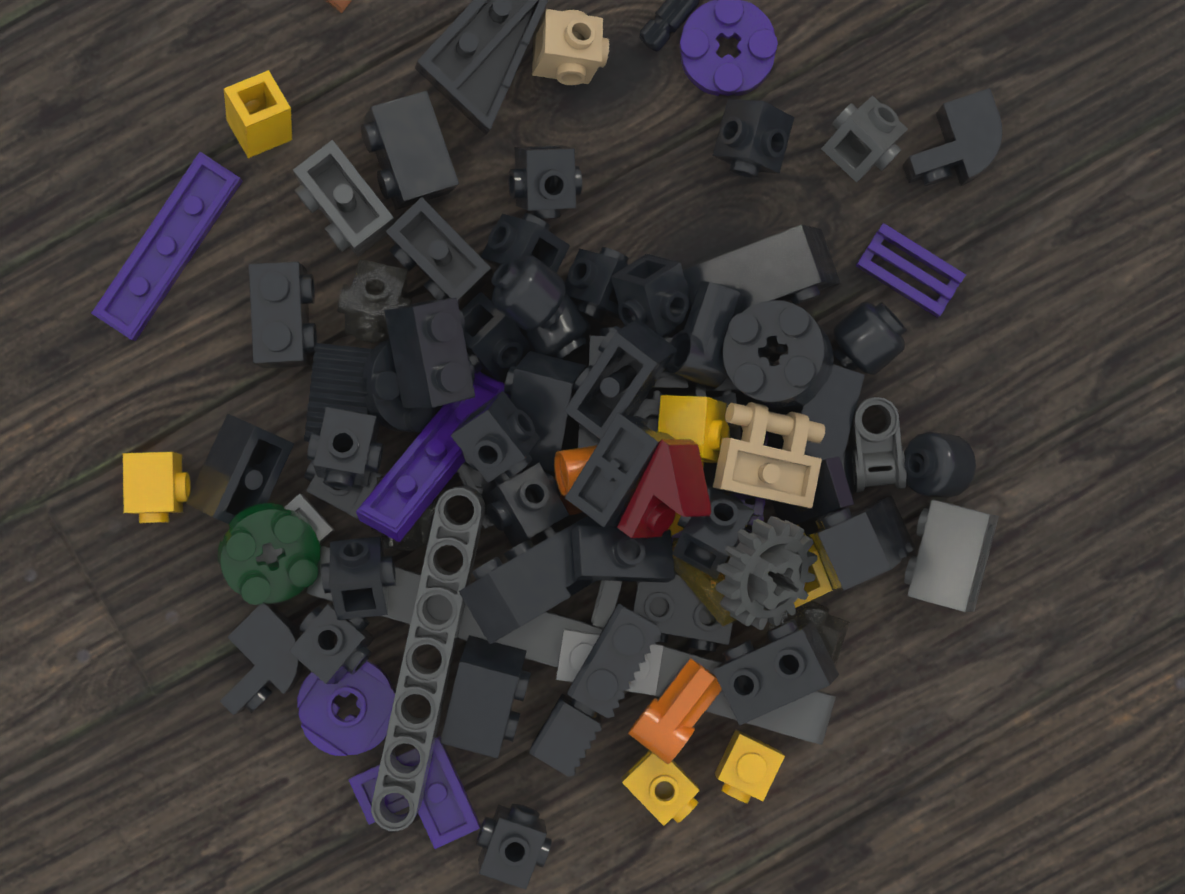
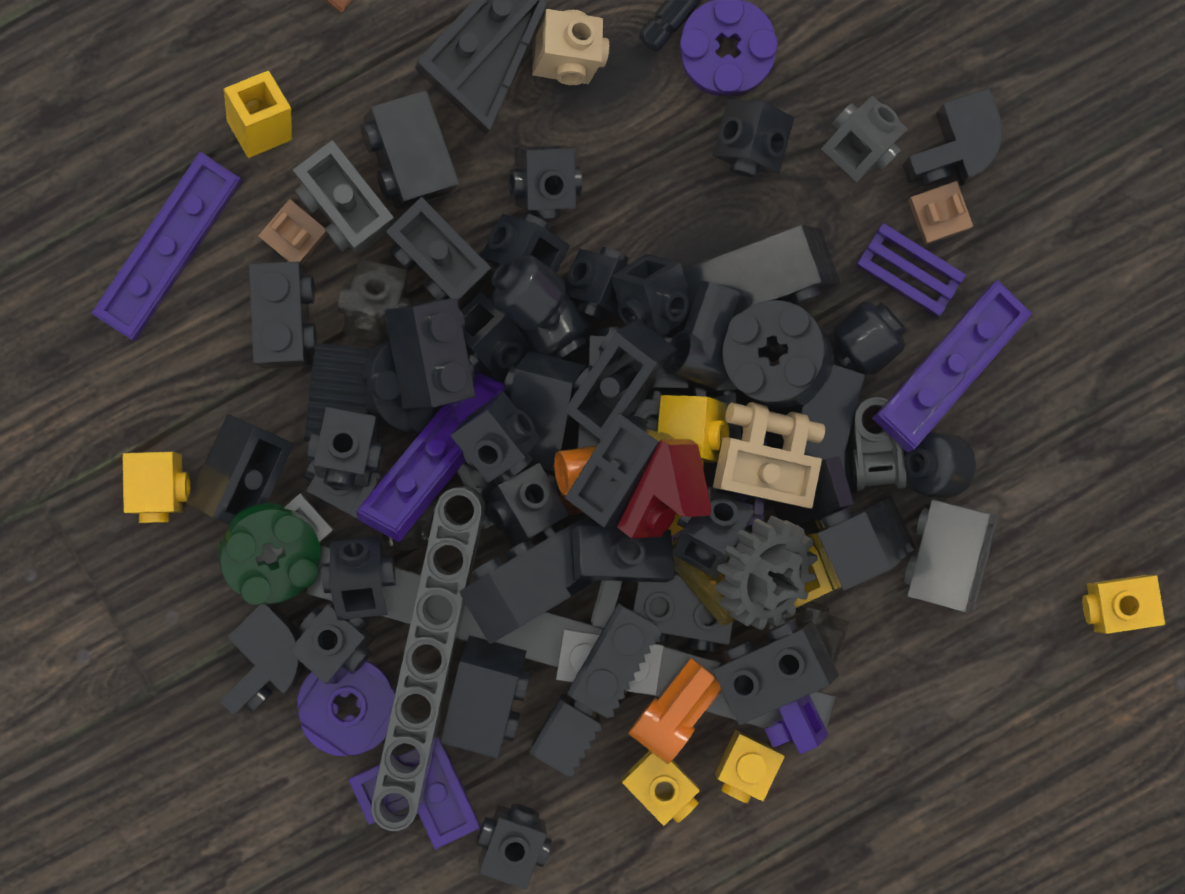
none -> medium nougat tile [258,199,328,264]
none -> dark purple tile [765,694,828,754]
none -> dark purple tile [872,280,1032,452]
none -> medium nougat tile [908,181,973,245]
none -> yellow brick [1082,575,1165,634]

